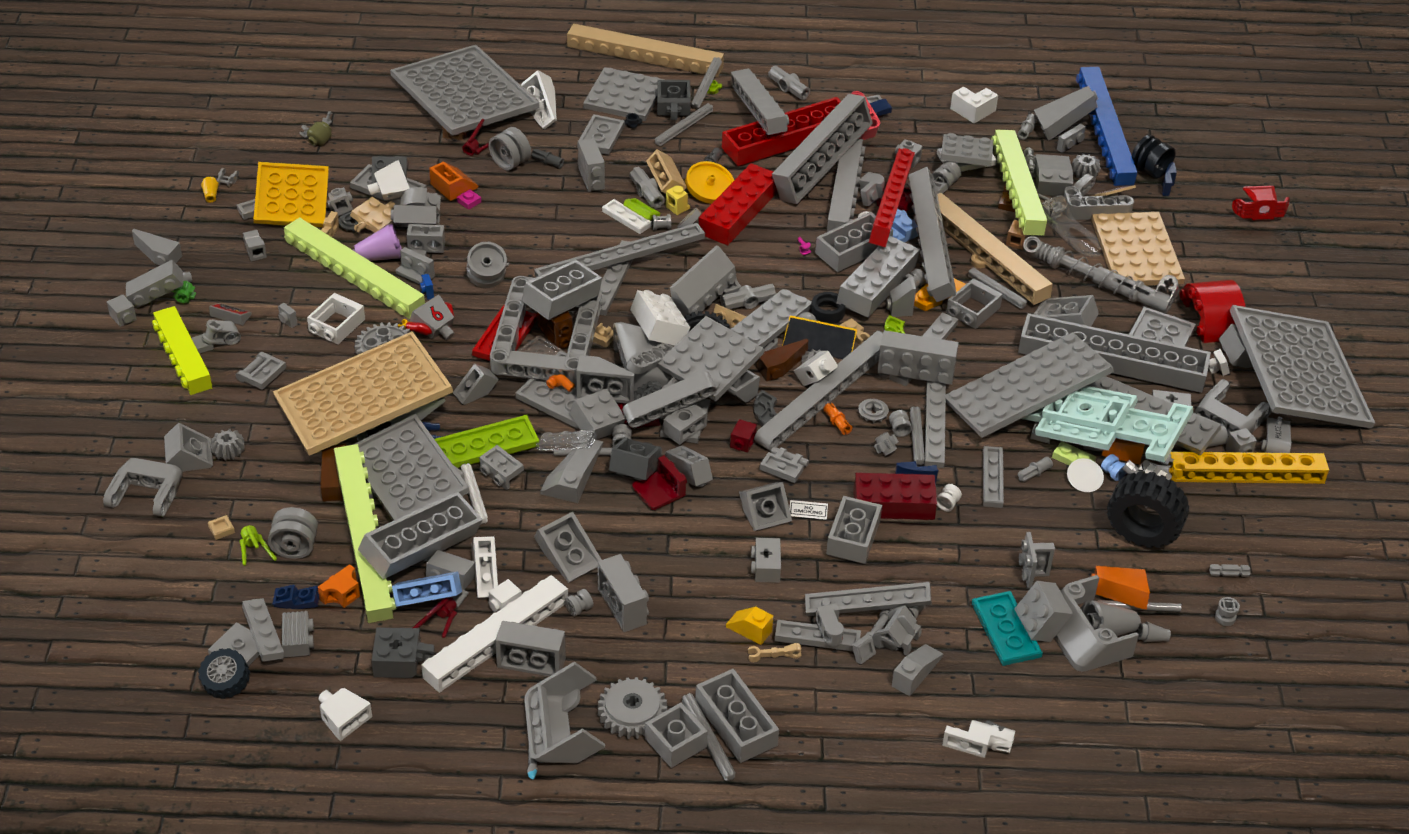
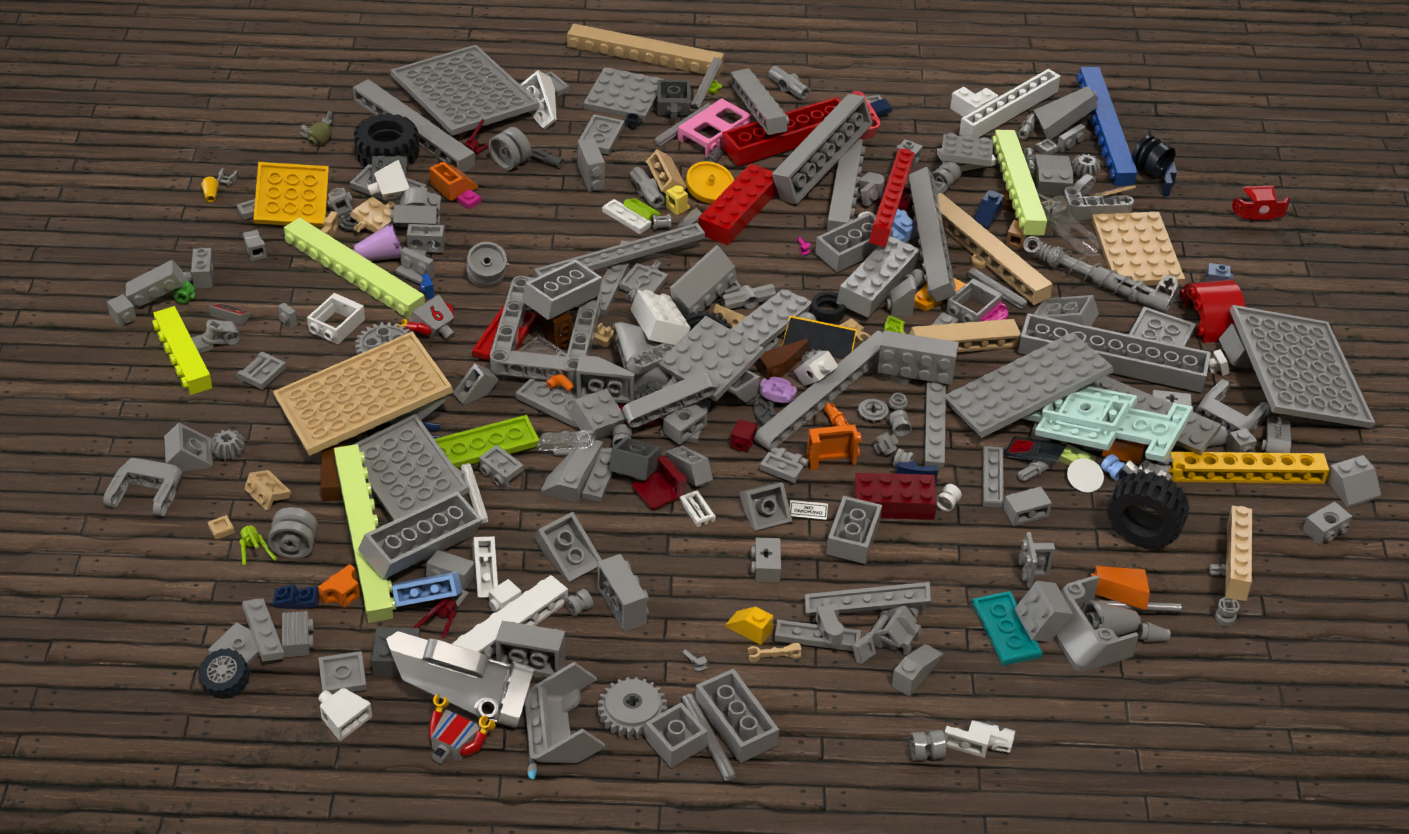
light grey slope [132,229,182,265] -> none
light grey axle [910,406,925,465] -> none
none -> light grey brick [191,248,214,289]
none -> tan bracket [245,470,291,510]
none -> light grey plate [318,651,367,694]
none -> light grey brick [353,79,475,172]
none -> black tyre [354,113,420,167]
none -> light grey panel [386,631,534,728]
none -> torso [429,694,495,764]
none -> light grey tile [546,71,570,97]
none -> light grey plate [582,452,614,502]
none -> light grey plate [619,260,668,302]
none -> bright pink window [678,99,751,156]
none -> white tile [680,490,716,527]
none -> light grey hand [683,649,707,671]
none -> lavender tile [759,377,797,403]
none -> orange panel [807,424,861,470]
none -> light grey plate [889,393,908,410]
none -> light grey wheel [893,448,915,467]
none -> tan brick [910,319,1021,352]
none -> light grey wheel [910,730,946,761]
none -> white brick [959,69,1061,138]
none -> dark blue slope [974,190,1005,230]
none -> dark pink plate [980,302,1008,322]
none -> black sticker [1003,437,1067,464]
none -> light grey brick [1003,487,1052,526]
none -> light grey tile [1035,138,1059,155]
none -> sand blue brick [1205,263,1233,282]
none -> tan brick [1225,505,1252,601]
none -> light grey brick [1302,502,1352,545]
none -> light grey slope [1326,455,1381,508]

